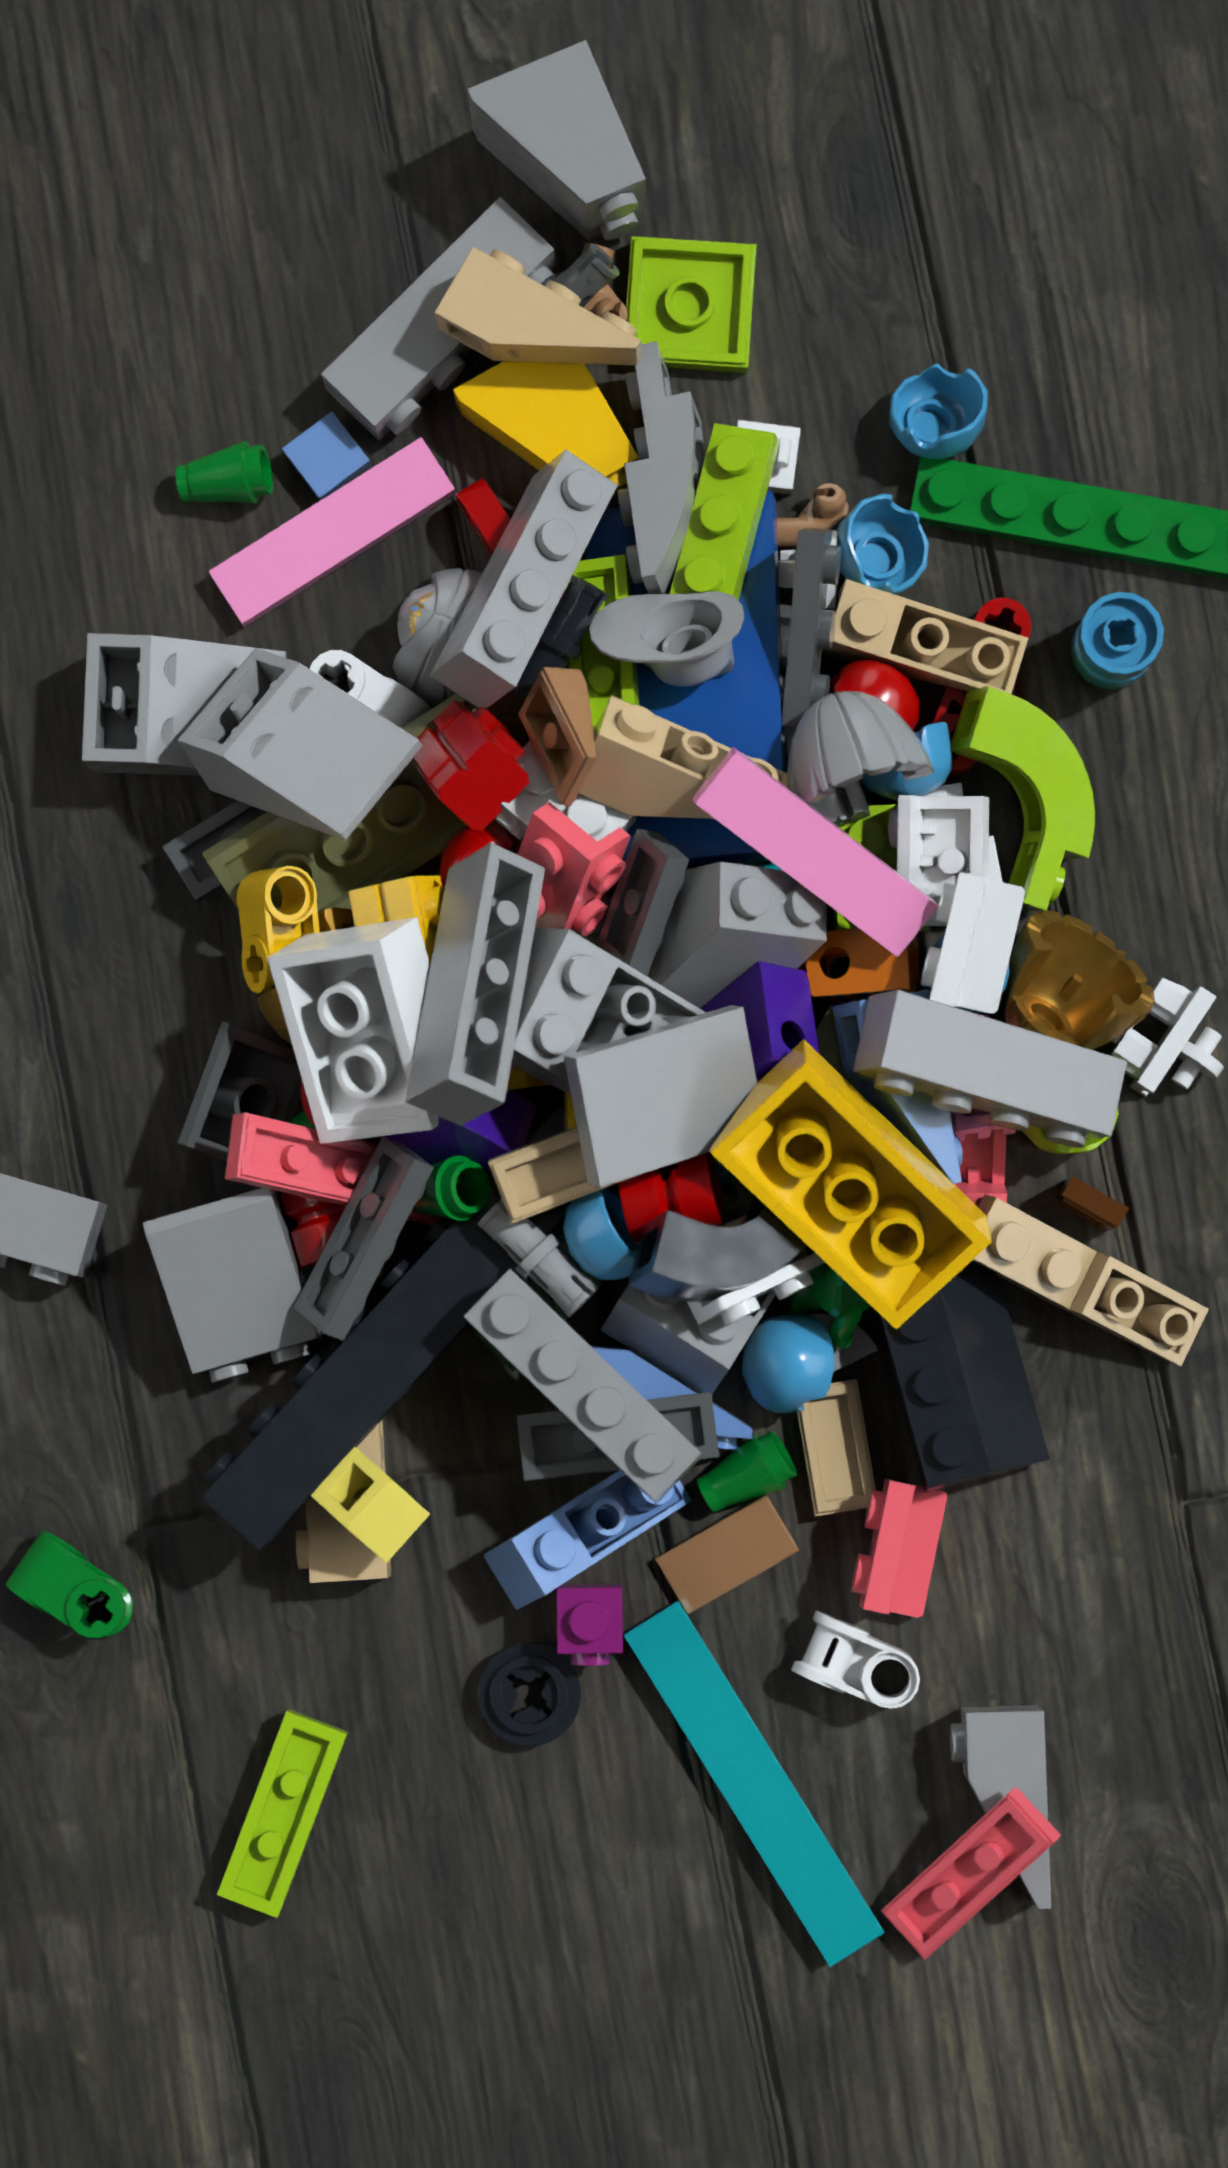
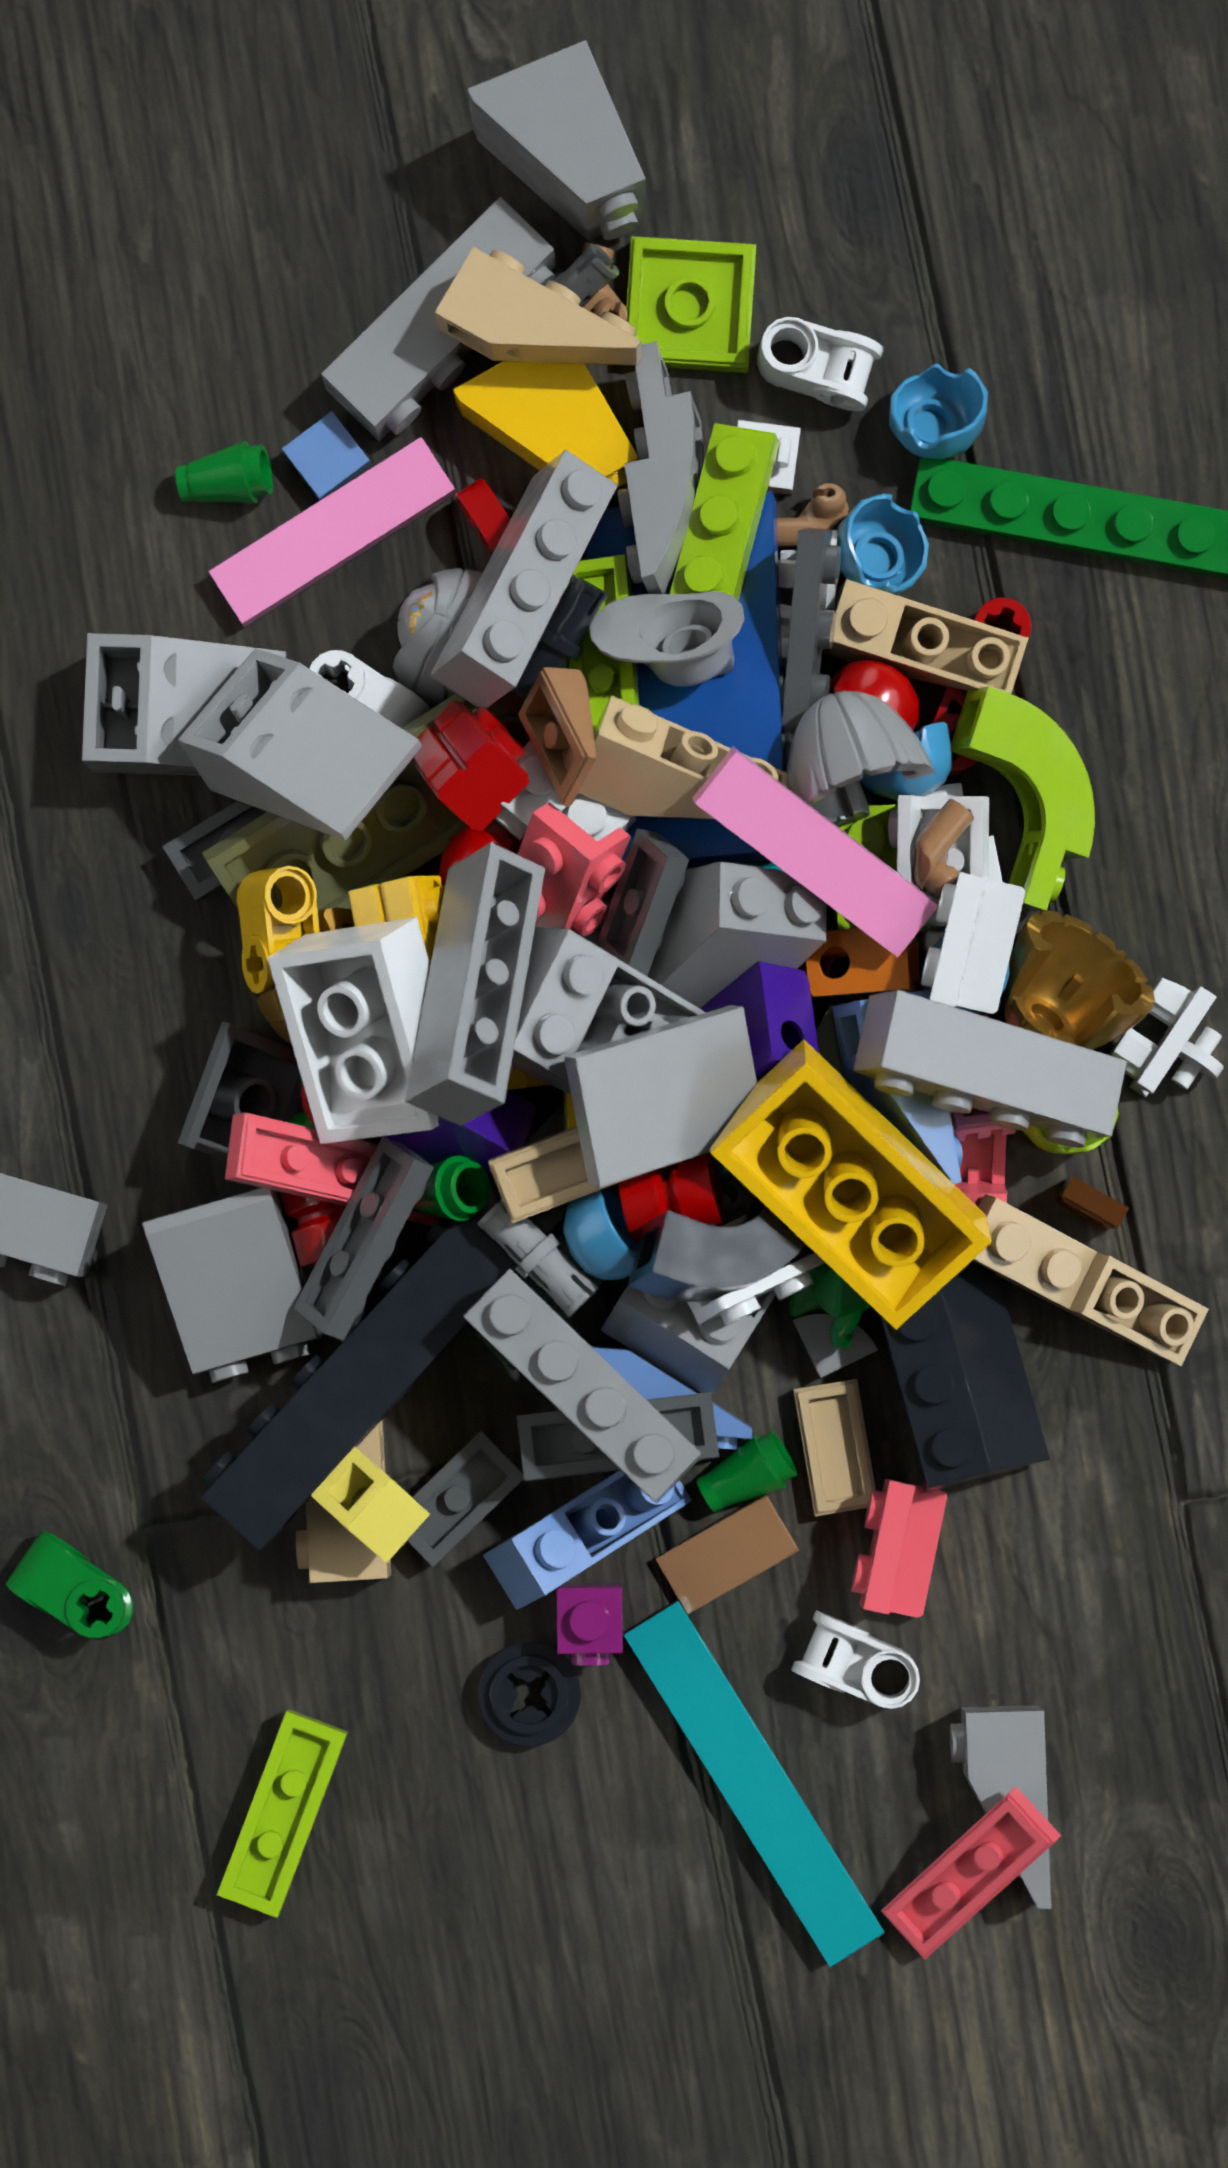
dark azure hair [742,1314,835,1413] -> none
dark azure wheel [1071,592,1164,690] -> none
none -> dark grey plate [407,1431,524,1567]
none -> white piece [757,317,883,411]
none -> medium nougat arm [913,798,974,899]

